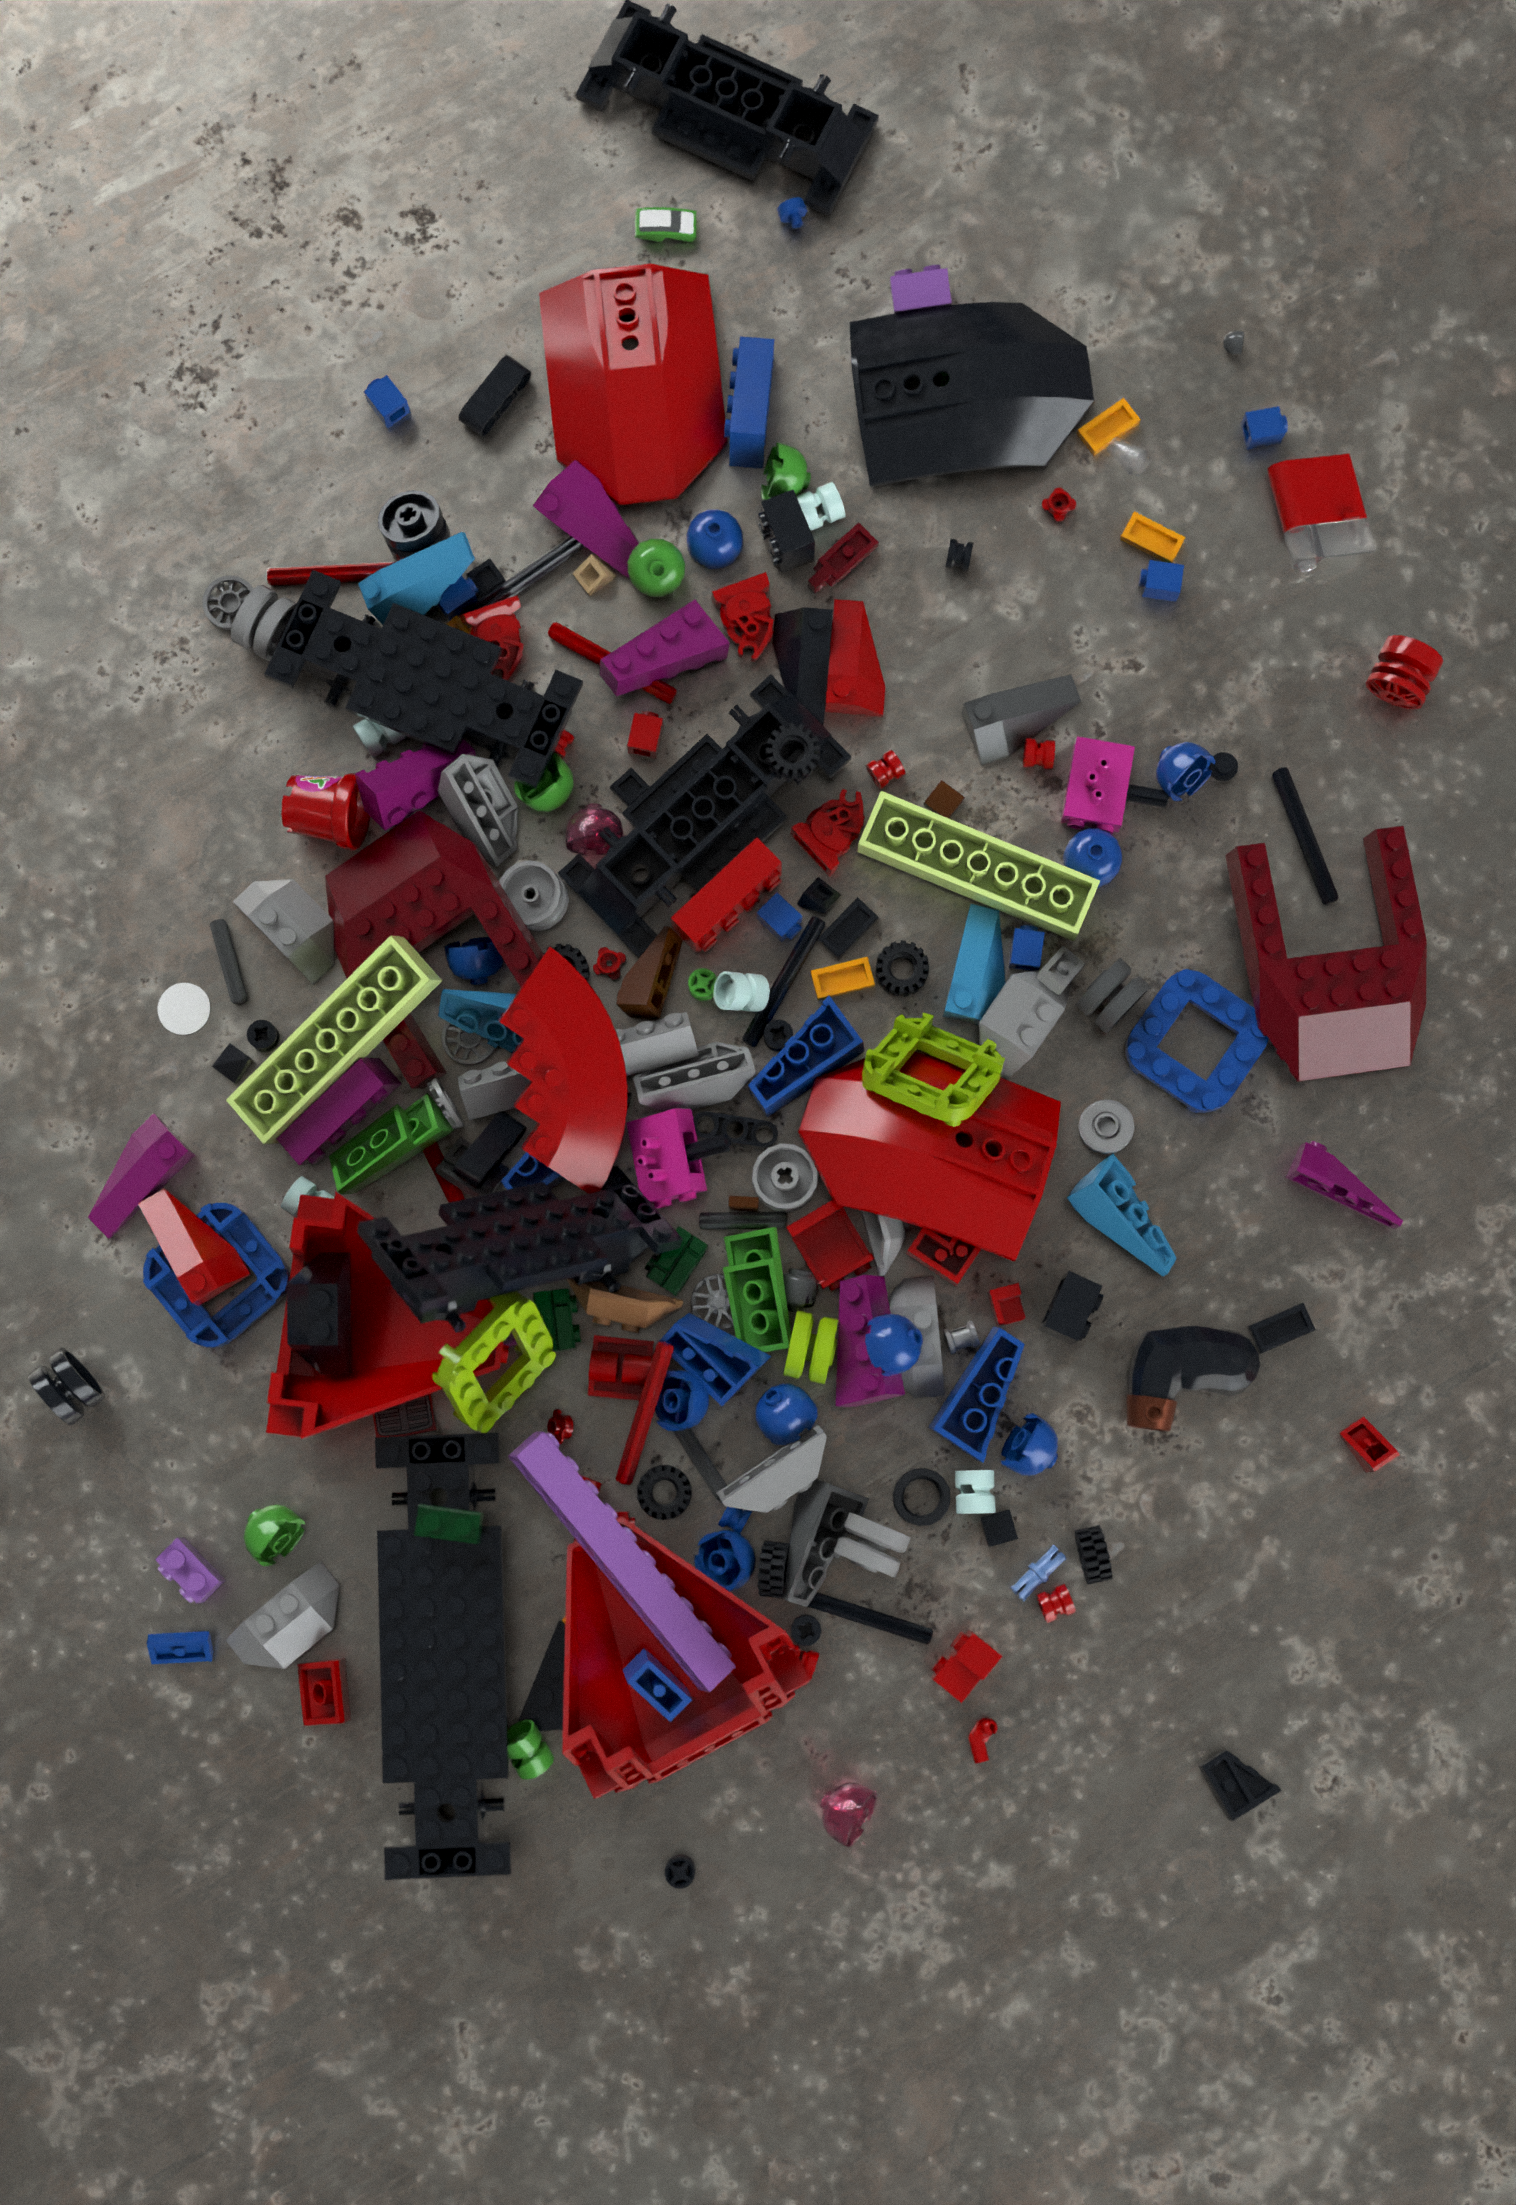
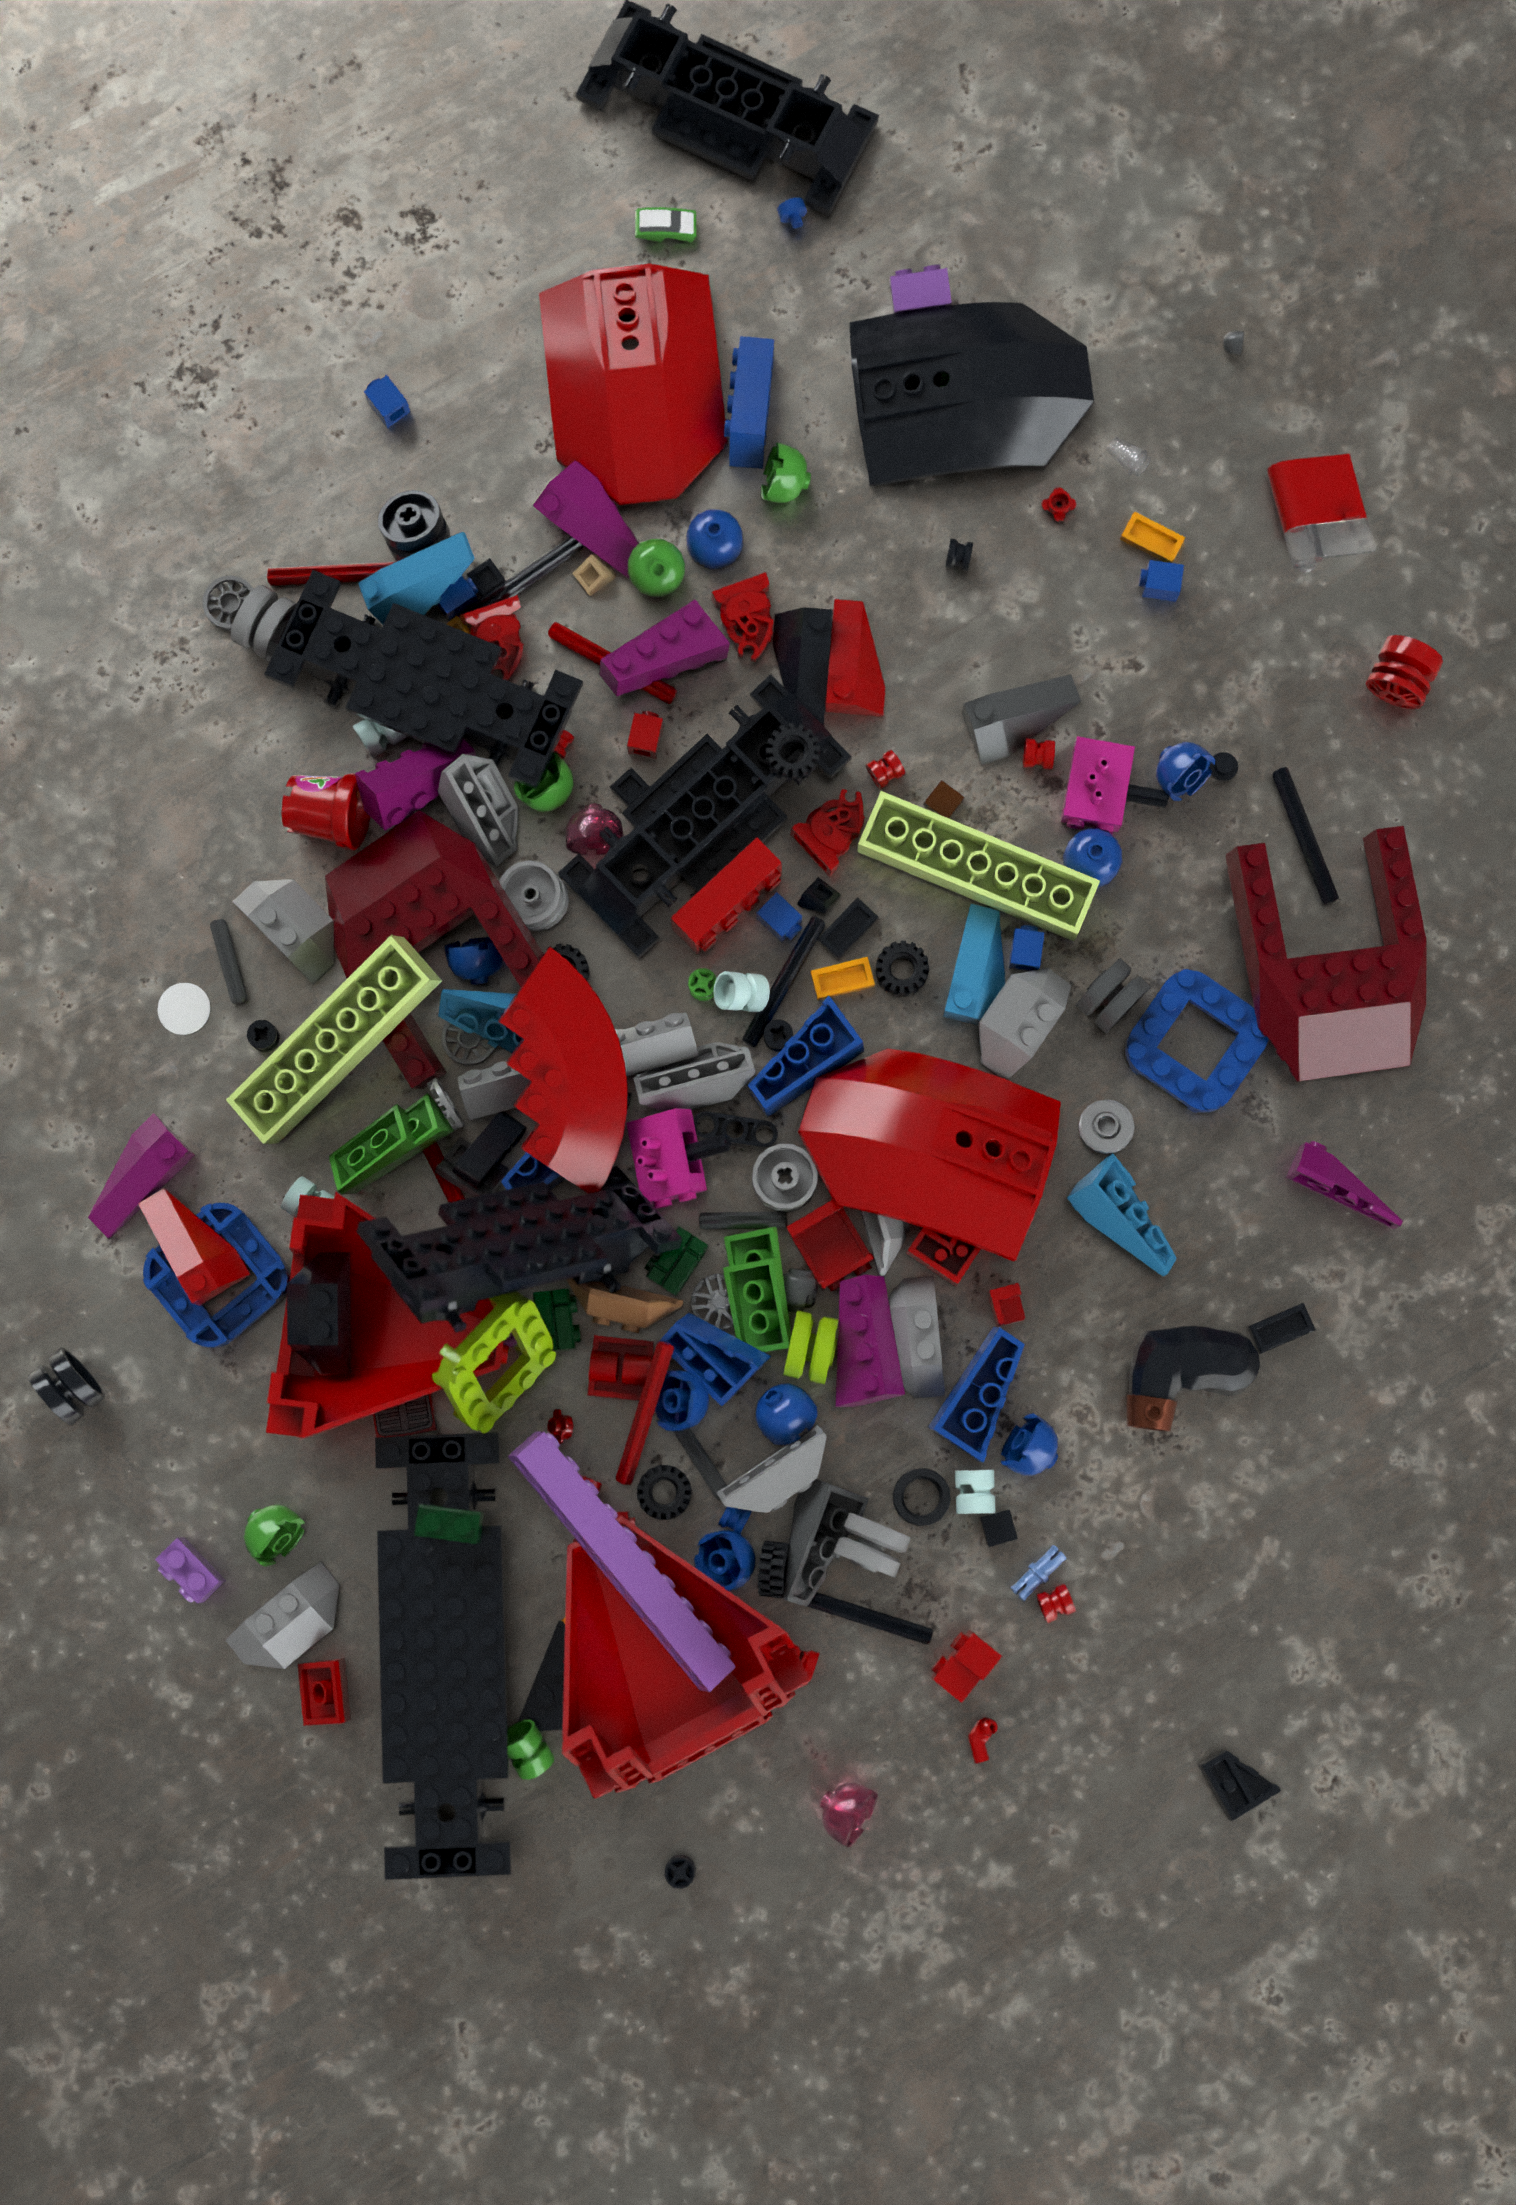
blue plate [146,1631,214,1664] -> none
black slope [212,1043,253,1084] -> none
magenta wedge [277,1058,402,1166] -> none
black beam [458,355,532,437] -> none
red plate [593,947,626,980] -> none
reddish brown slope [616,926,683,1019] -> none
blue brick [623,1648,692,1722] -> none
reddish brown tile [728,1195,759,1212] -> none
black brick [758,489,815,573] -> none
black wheel [791,1614,822,1646] -> none
light aqua wheel [796,482,846,531] -> none
dark red hinge [807,523,879,594] -> none
lime plate [862,1013,1005,1126] -> none
blue cylinder [865,1314,923,1376] -> none
light grey bush [943,1321,980,1355] -> none
light grey plate [1036,946,1086,995] -> none
black brick [1039,1271,1104,1345] -> none
black tyre [1075,1525,1113,1585] -> none
light orange tile [1077,398,1141,456] -> none
blue brick [1241,406,1288,450] -> none
red slope [1339,1416,1399,1472] -> none

